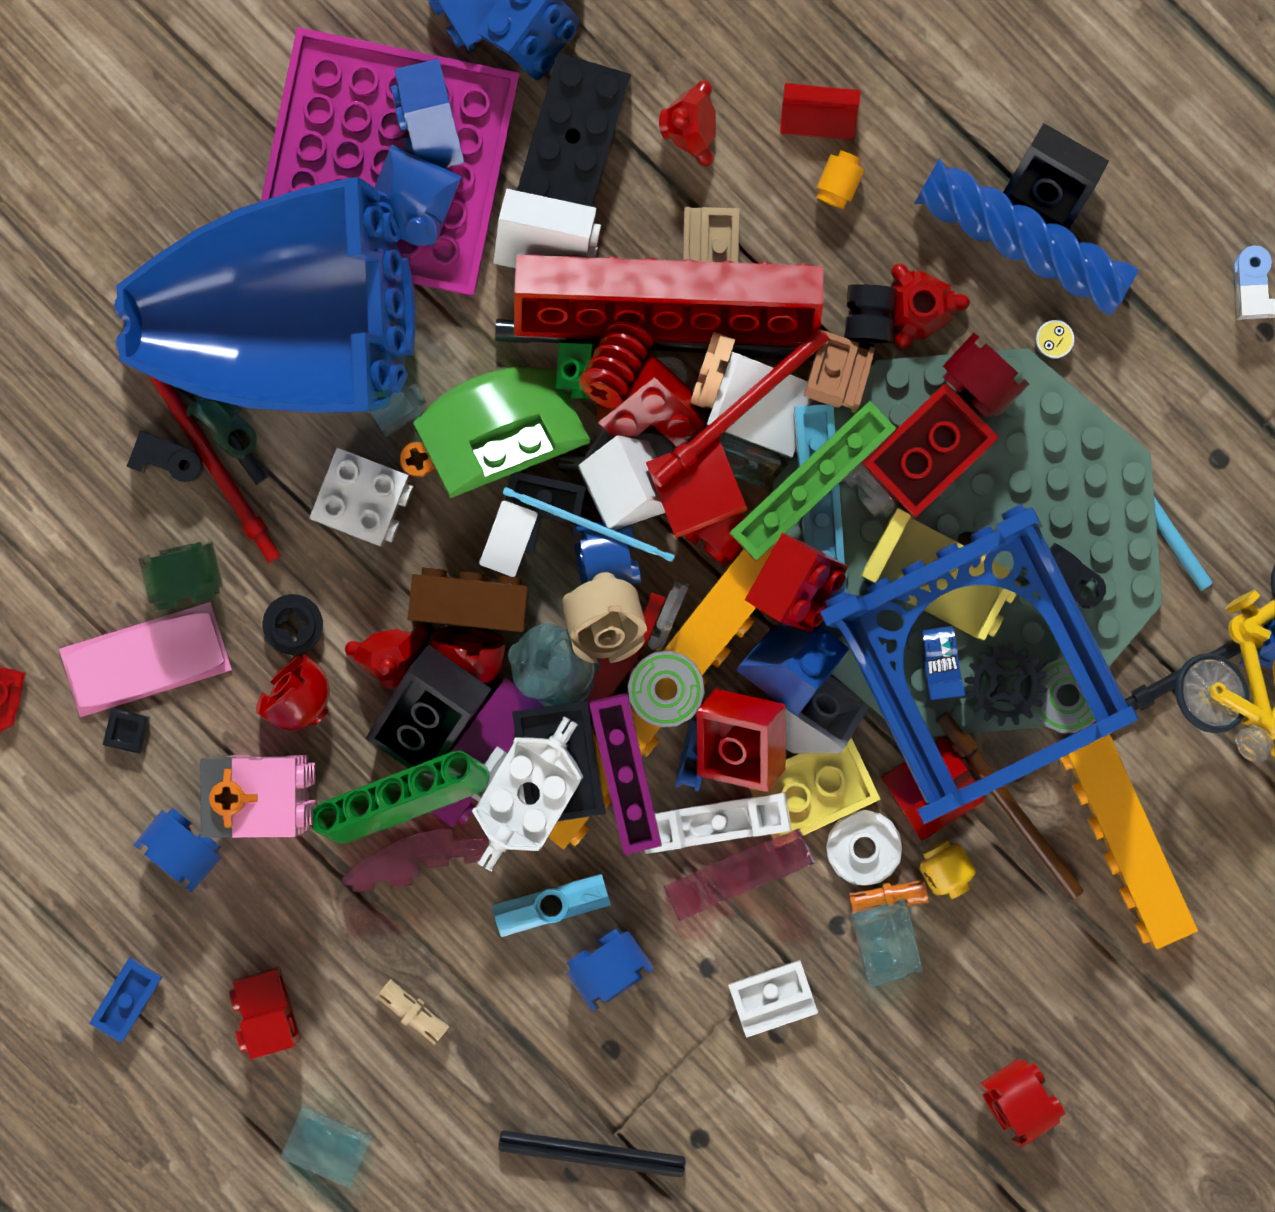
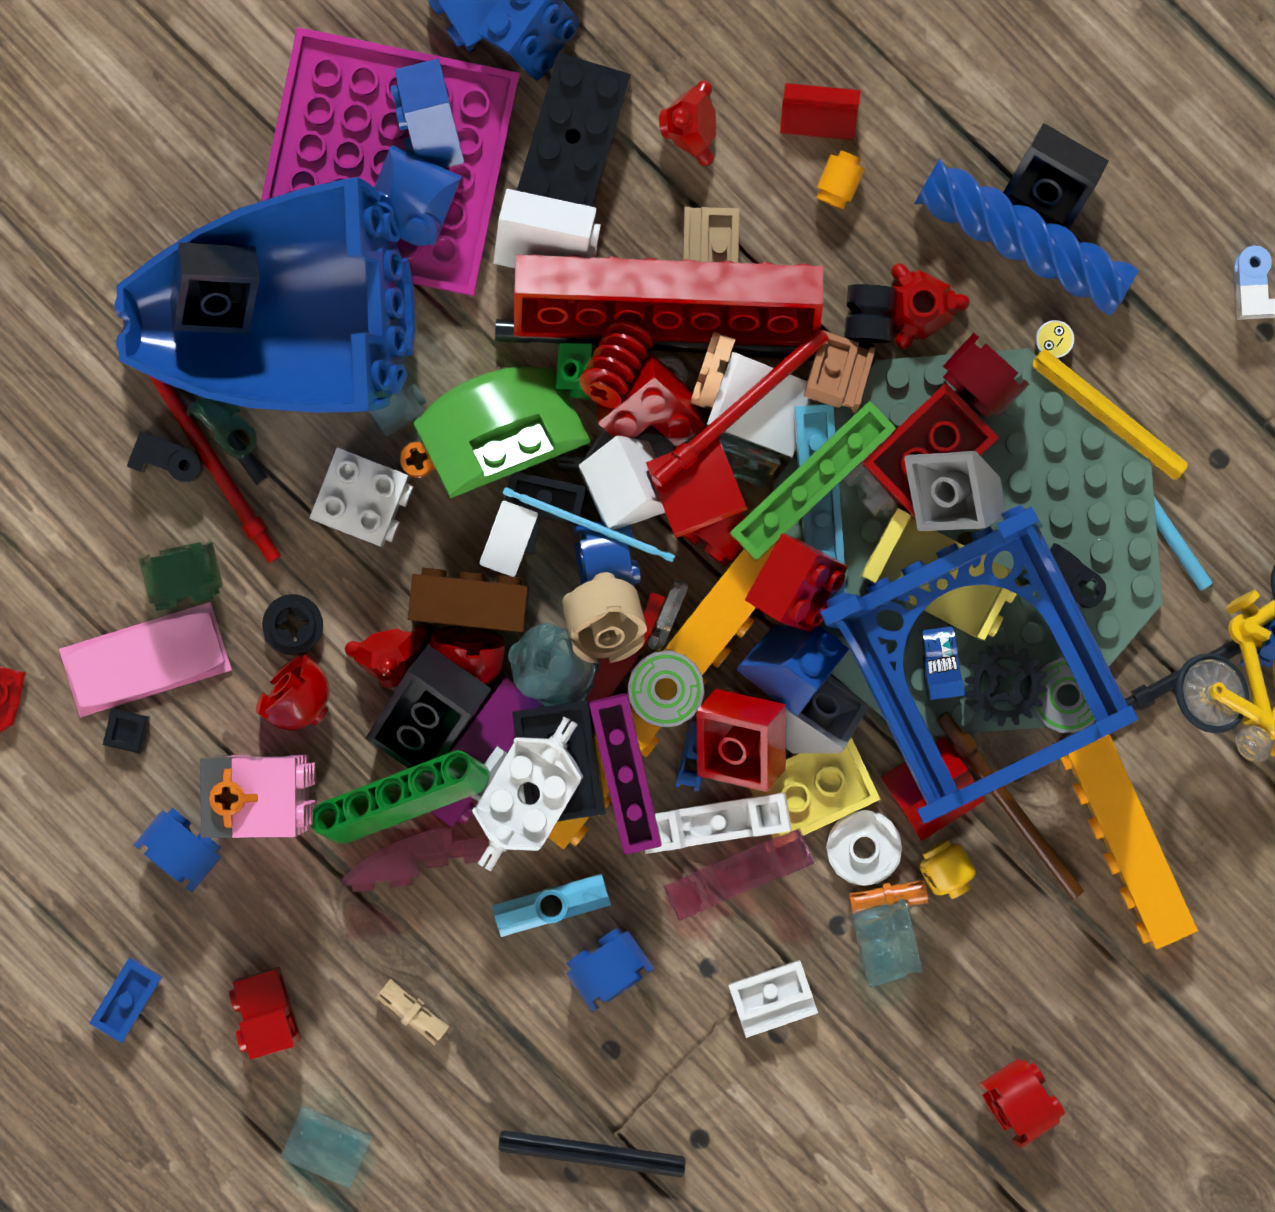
none -> black brick [170,242,260,334]
none -> light grey slope [904,451,1006,531]
none -> yellow axle [1031,349,1188,480]

